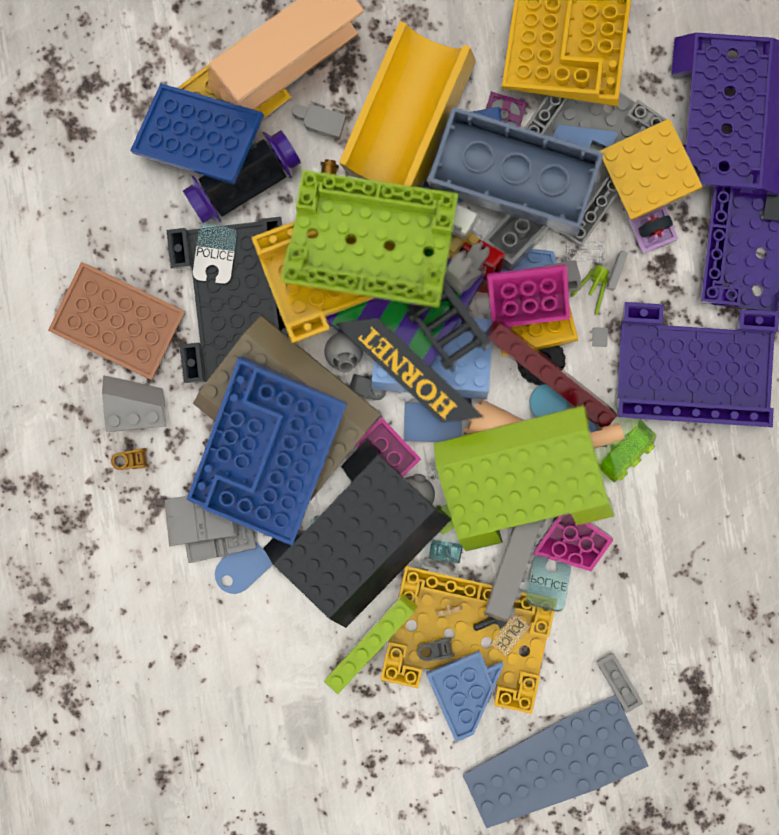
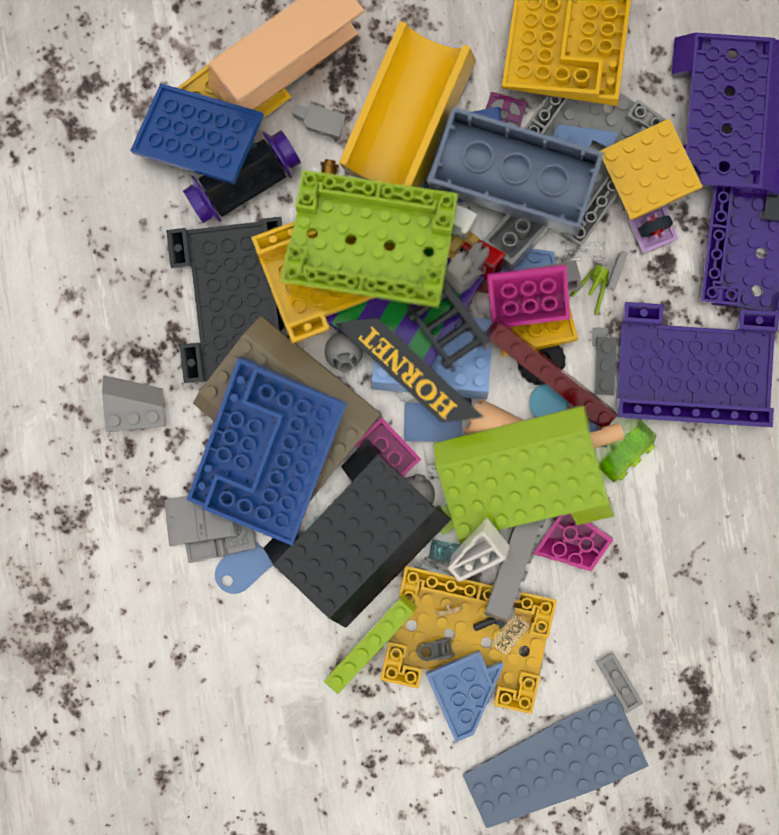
nougat plate [48,262,185,380] -> none
pearl gold piece [111,448,149,470] -> none
piece [193,224,237,284] -> none
dark grey piece [349,374,386,400] -> none
clear tile [472,207,503,239] -> none
clear light blue piece [526,556,571,612] -> none
none -> white wedge [448,518,510,582]
none -> dark grey plate [594,337,617,395]

